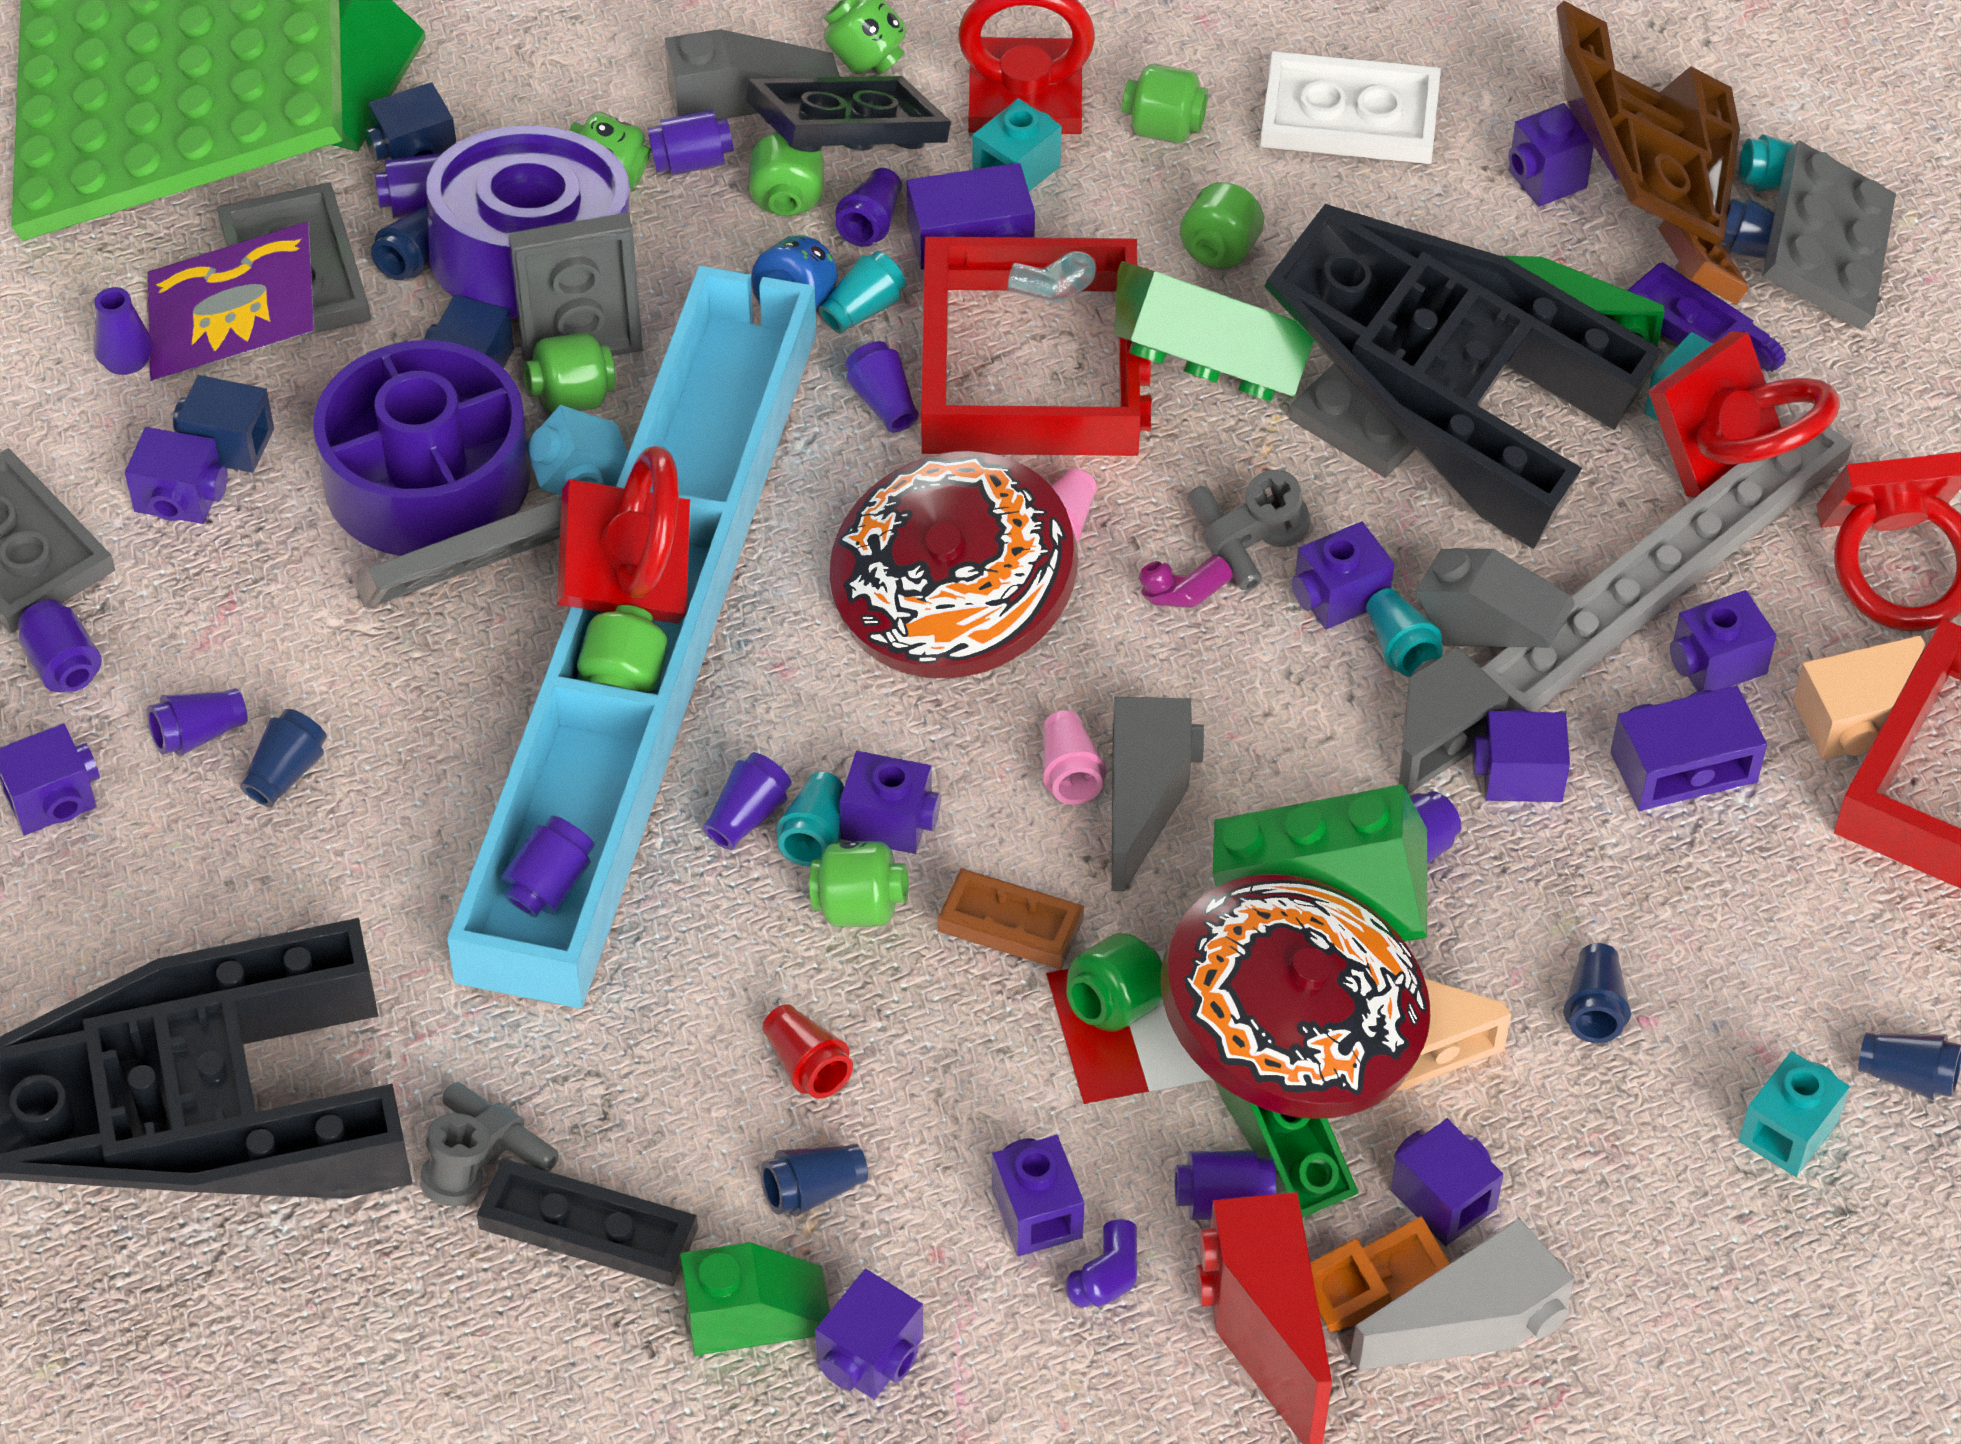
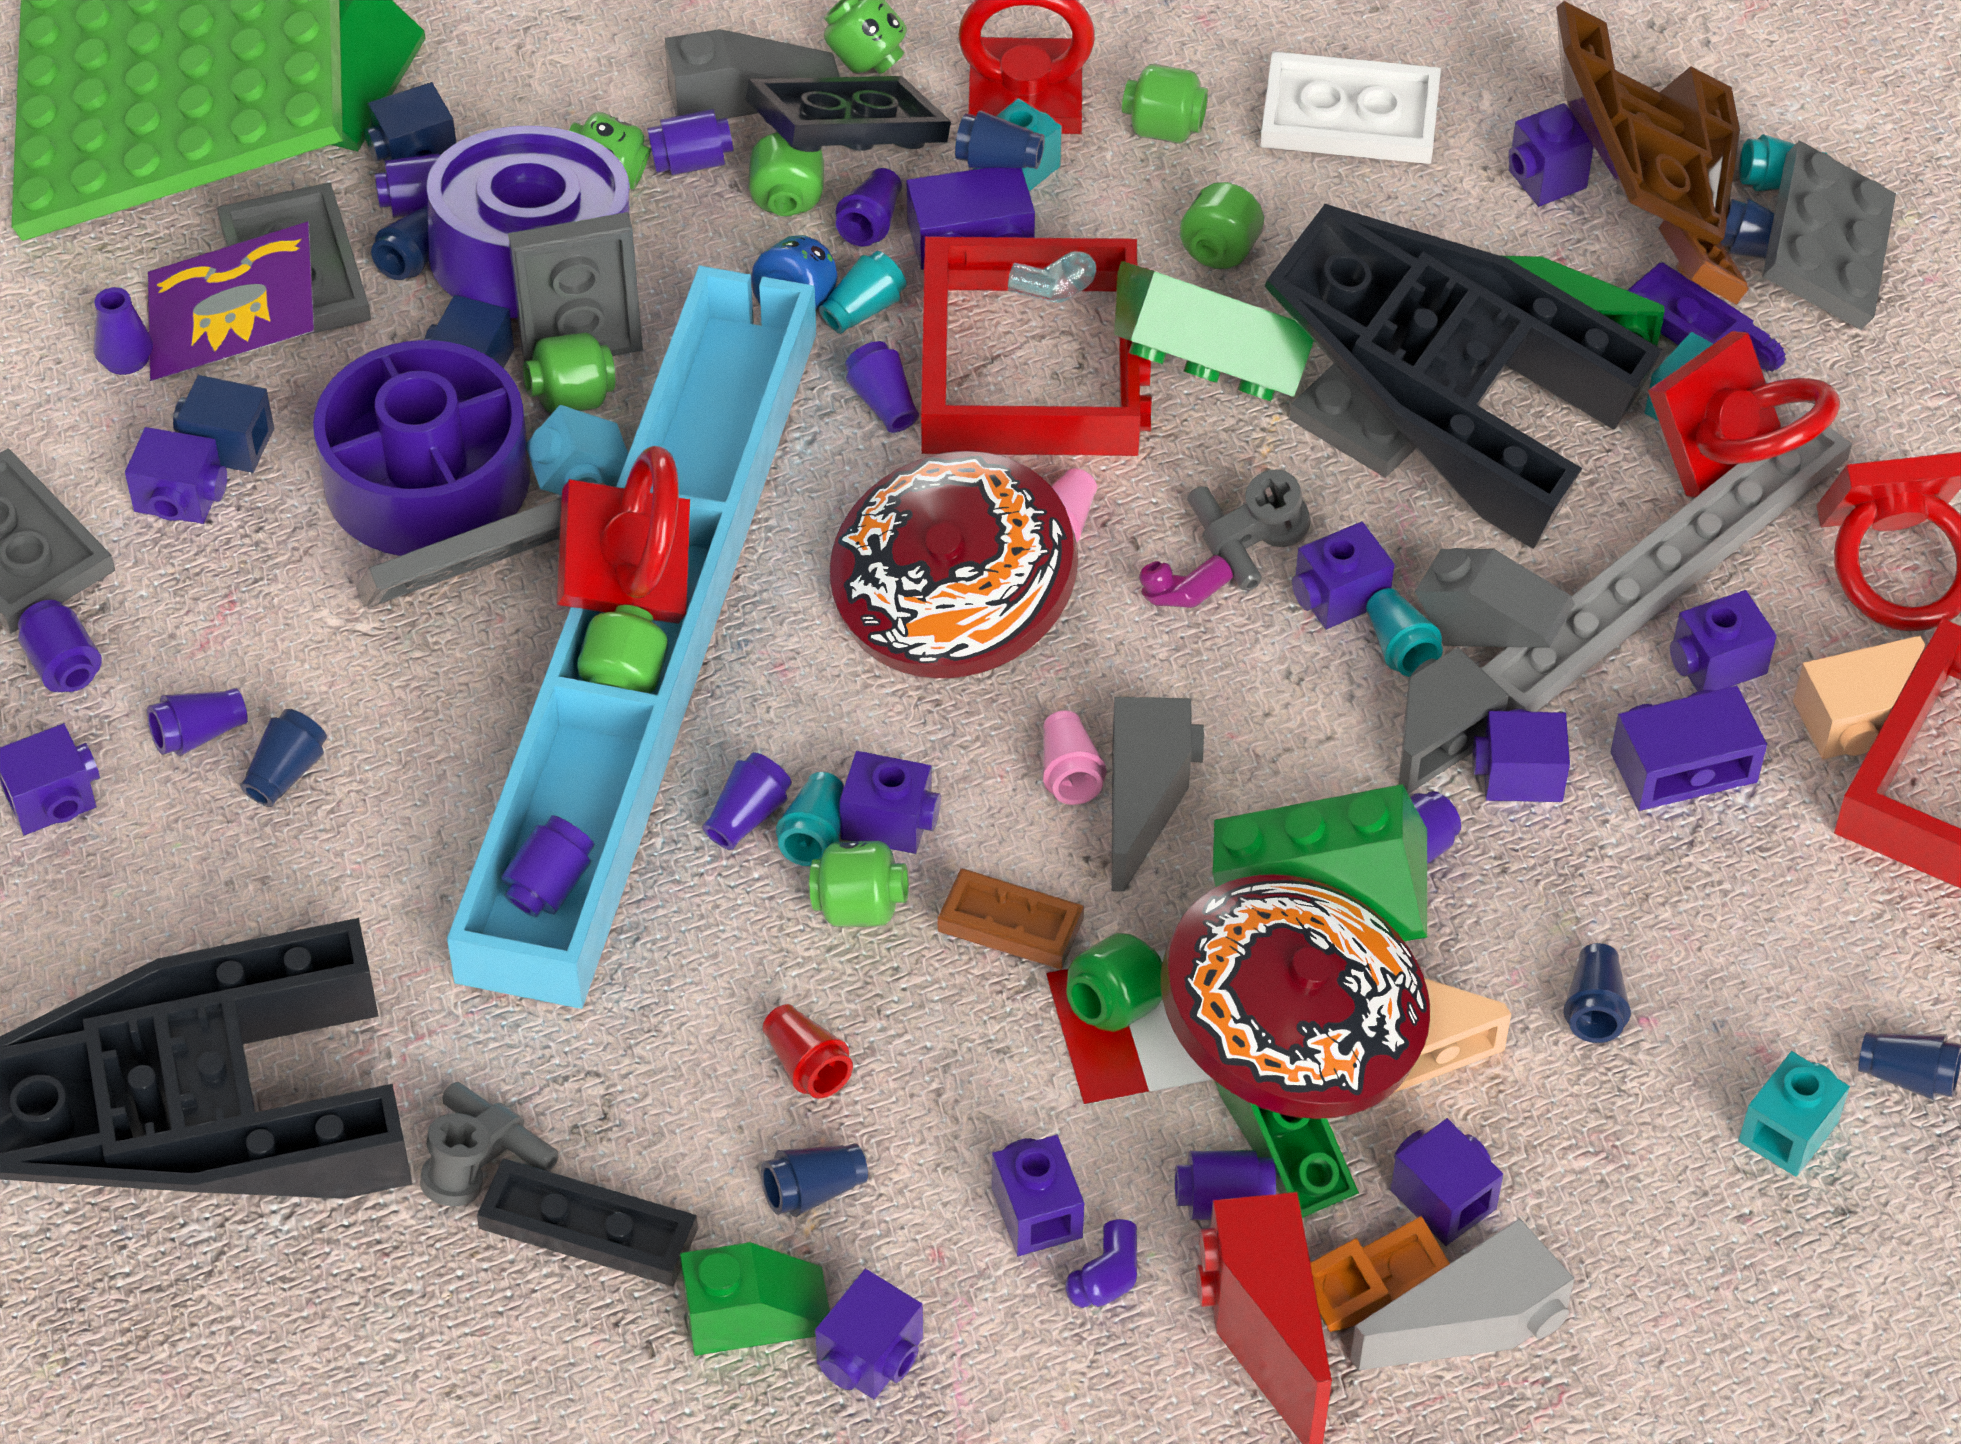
none -> dark blue cone [955,110,1045,169]

